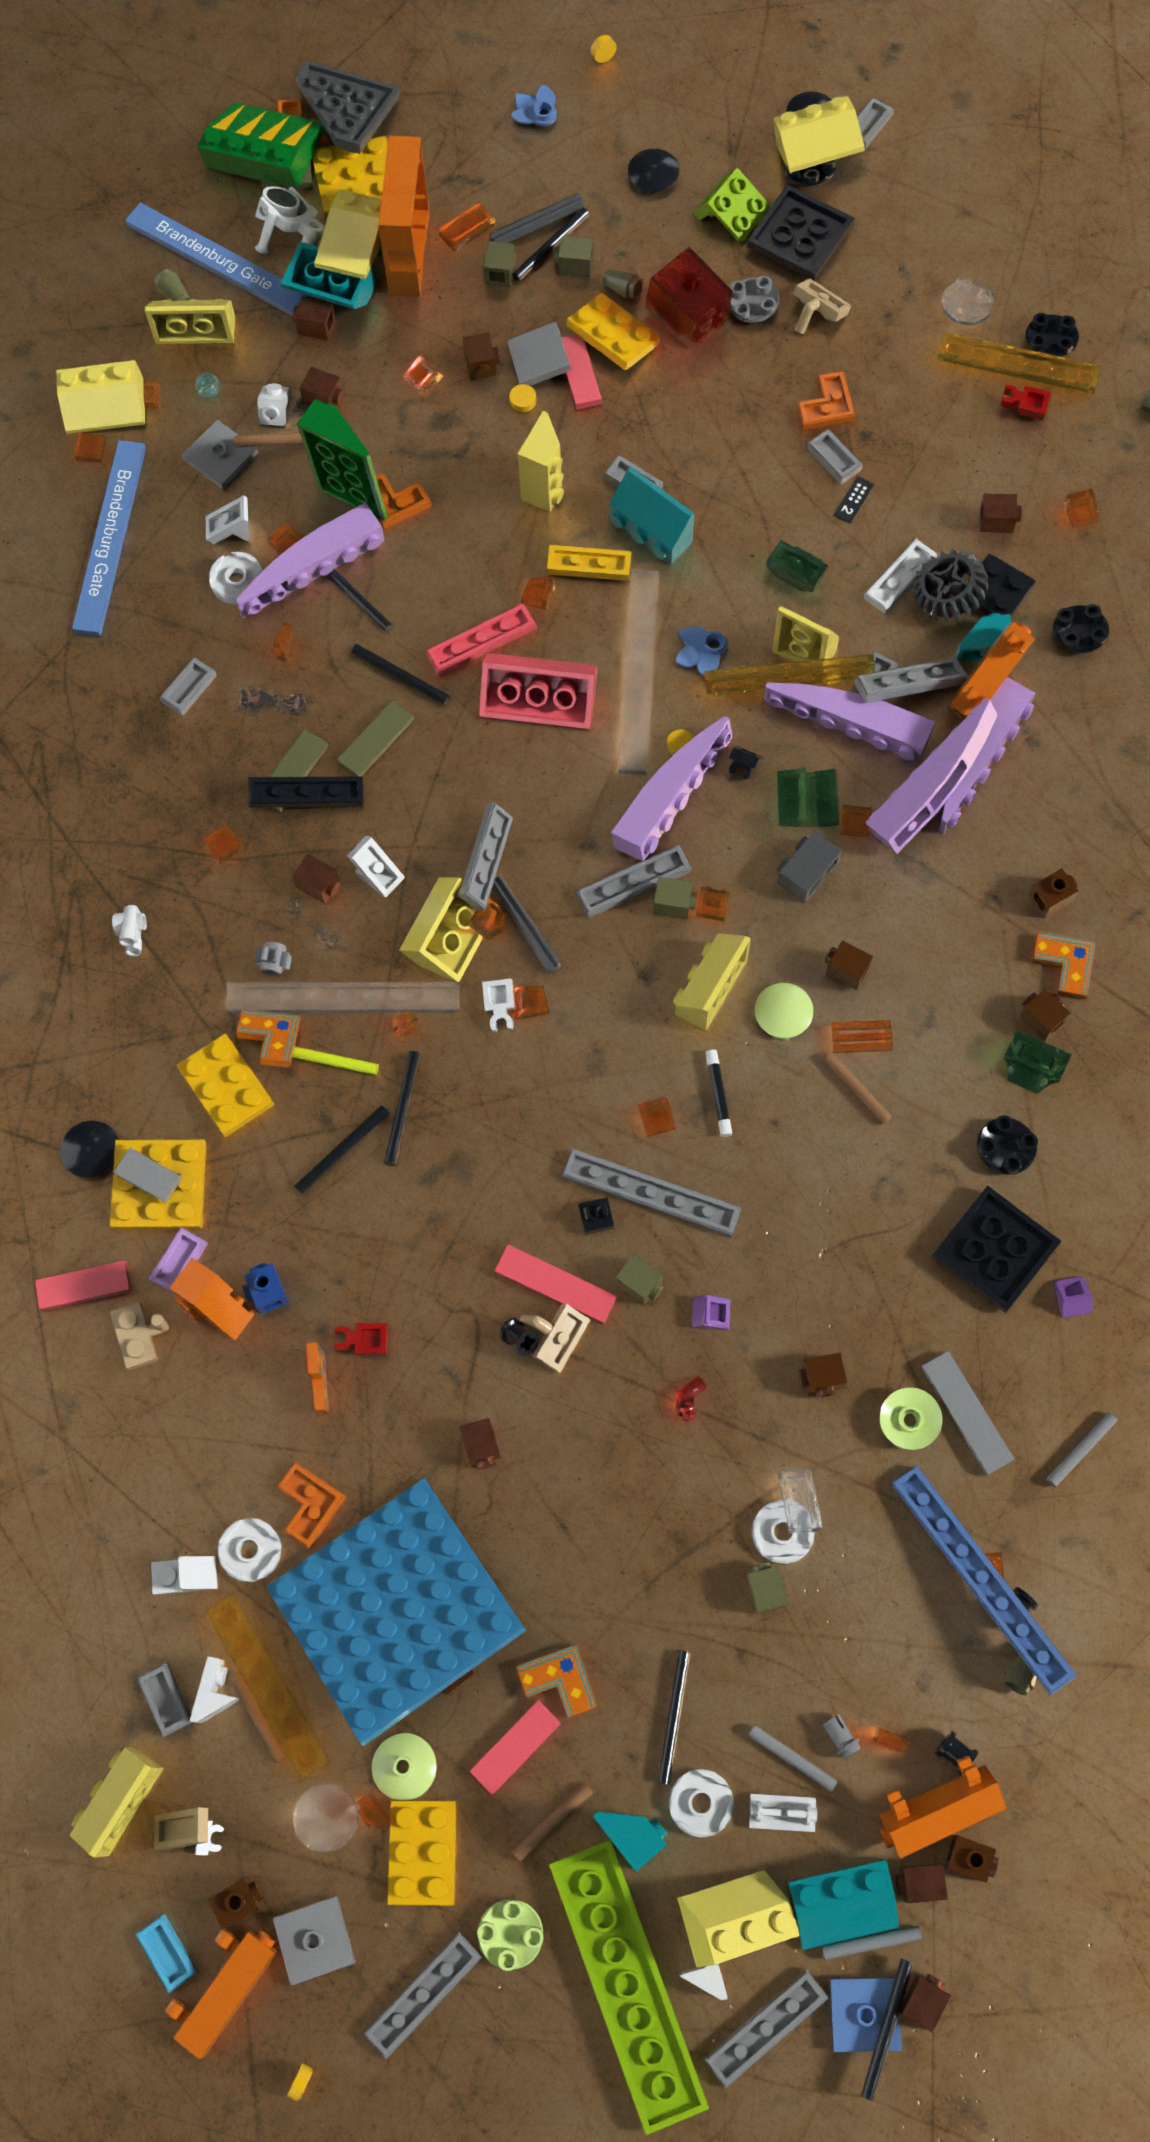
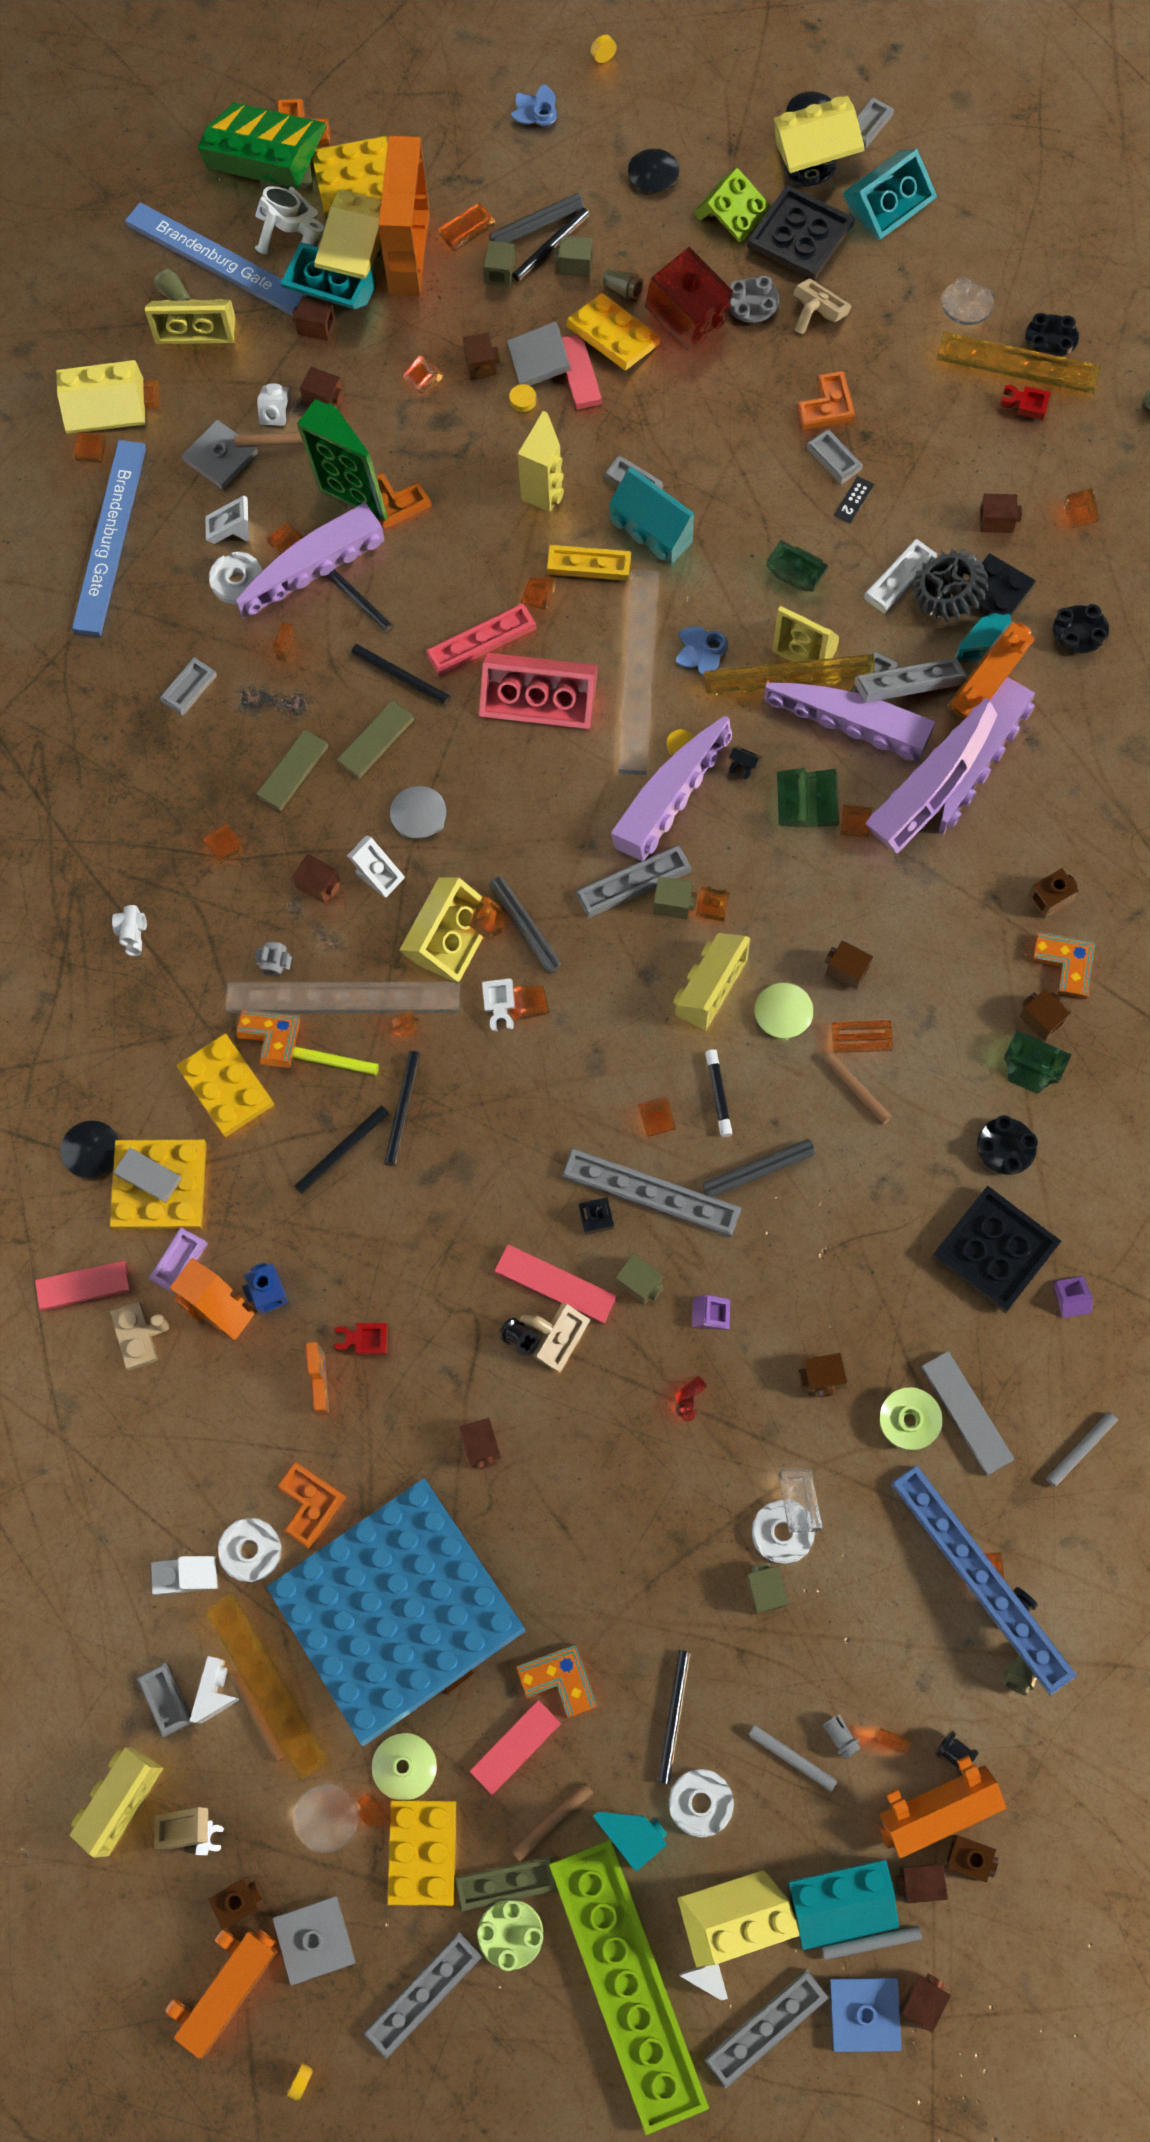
medium azure tile [135,1914,199,1993] -> none
clear light blue plate [195,372,221,398] -> none
black tile [248,776,363,808] -> none
dark grey plate [296,60,400,154] -> none
light grey tile [458,802,513,912] -> none
white hinge [749,1794,817,1832] -> none
dark grey brick [777,830,842,903] -> none
black bar [860,1958,914,2101] -> none
none -> light grey dish [390,786,447,839]
none -> olive tile [455,1856,558,1912]
none -> dark grey axle [703,1139,815,1197]
none -> teal slope [842,149,937,240]

